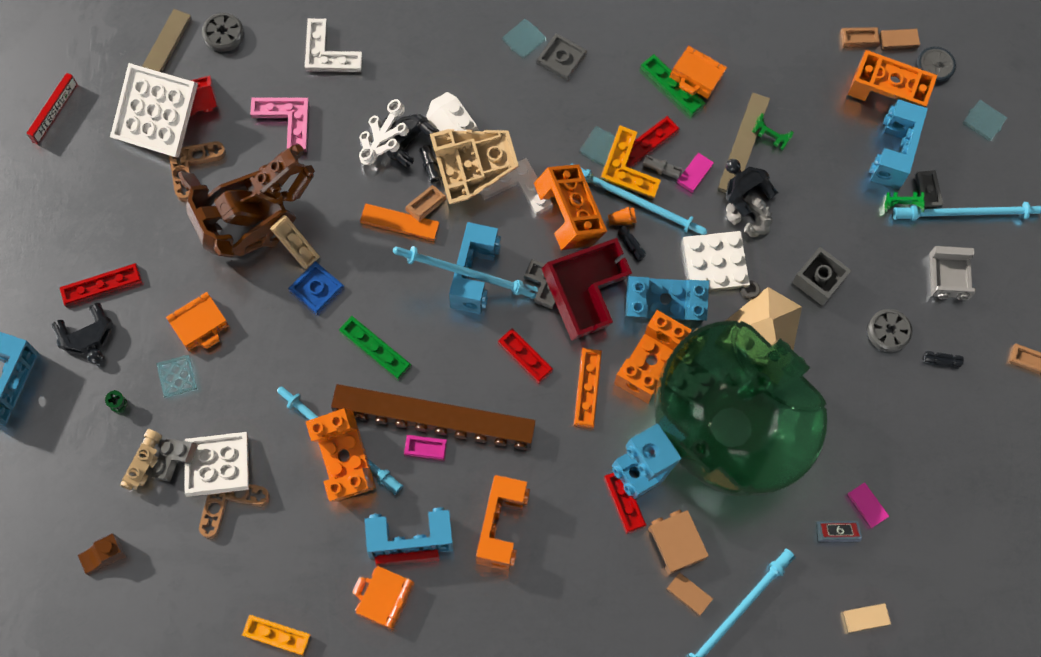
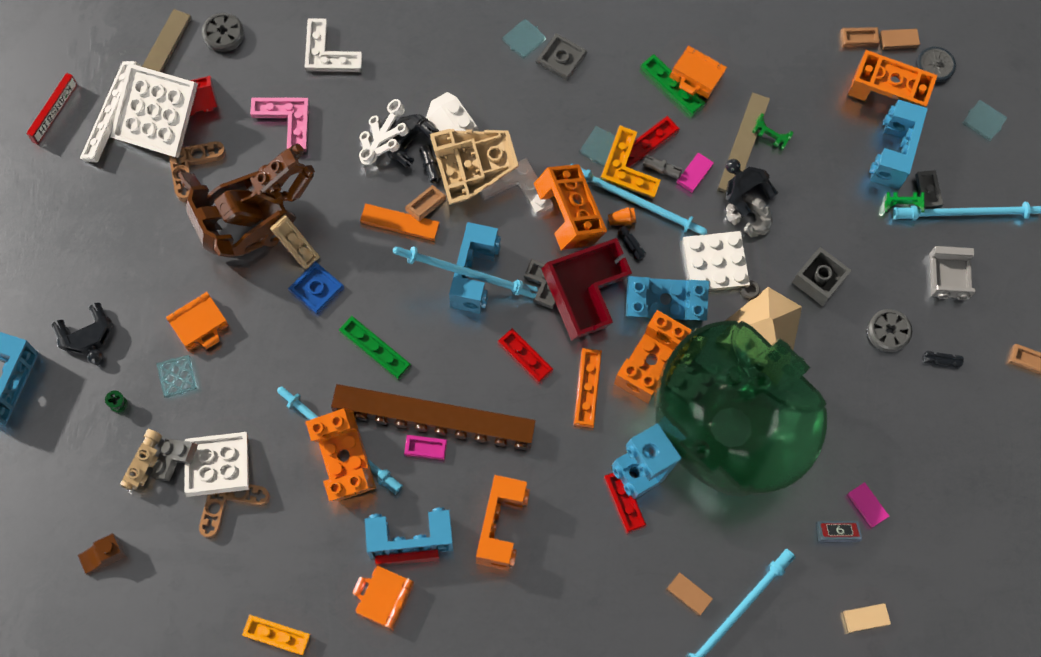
red tile [59,263,143,307] -> none
medium nougat panel [648,510,709,575] -> none
none -> white tile [80,61,140,162]

